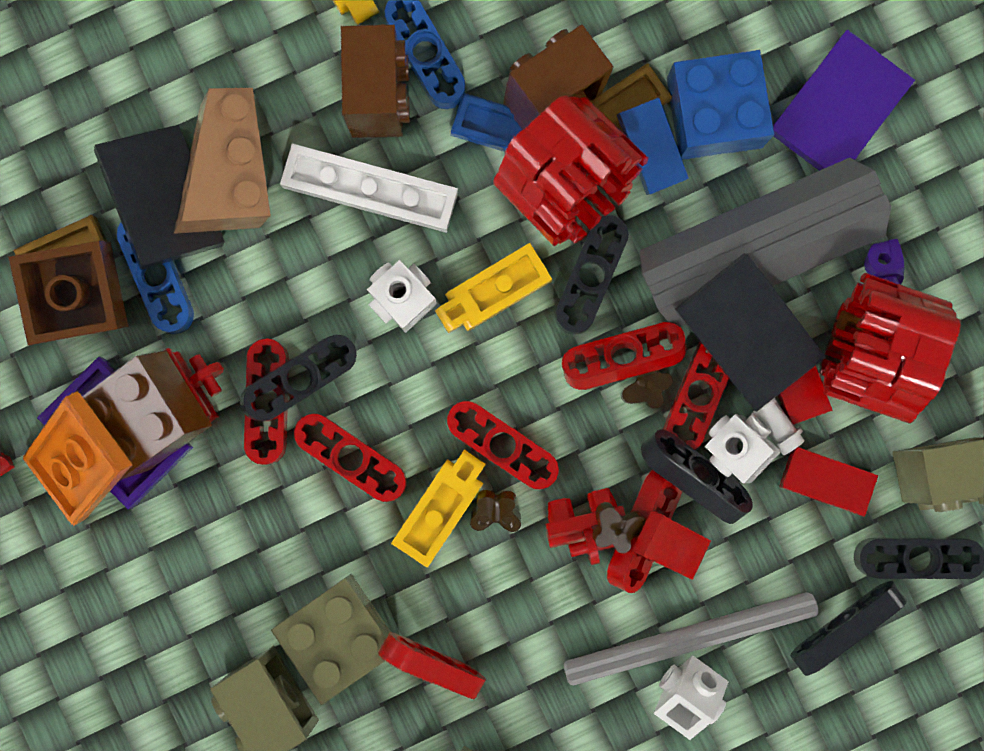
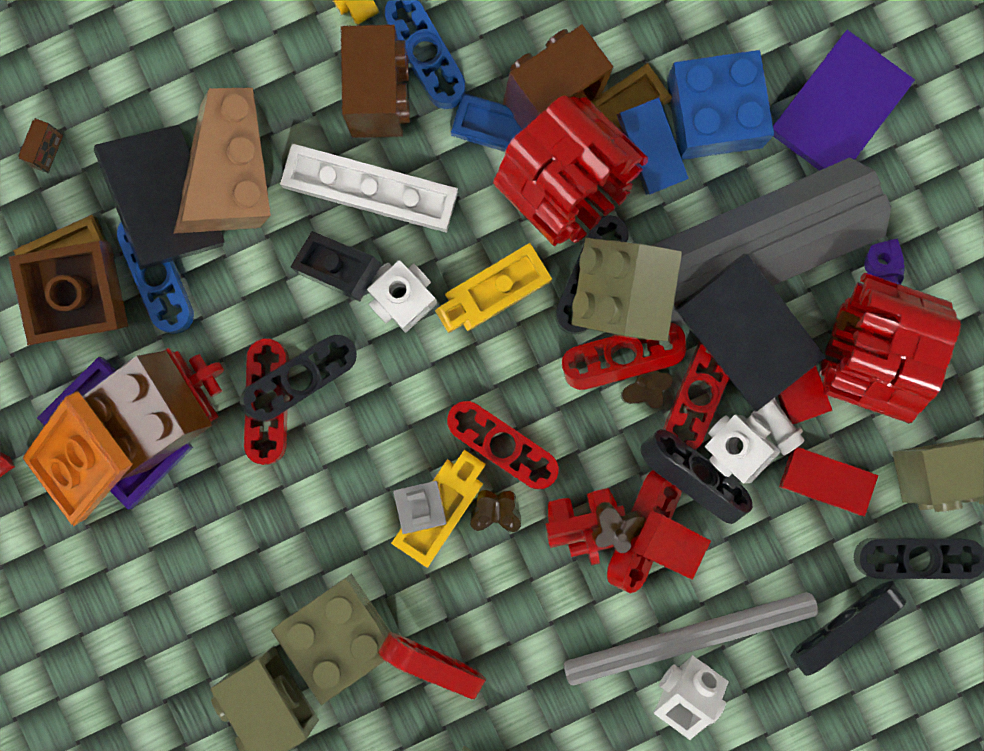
red beam [294,414,407,502] -> none
none -> reddish brown tile [18,118,64,173]
none -> black plate [290,231,382,302]
none -> light grey tile [393,481,447,534]
none -> olive brick [571,238,682,342]

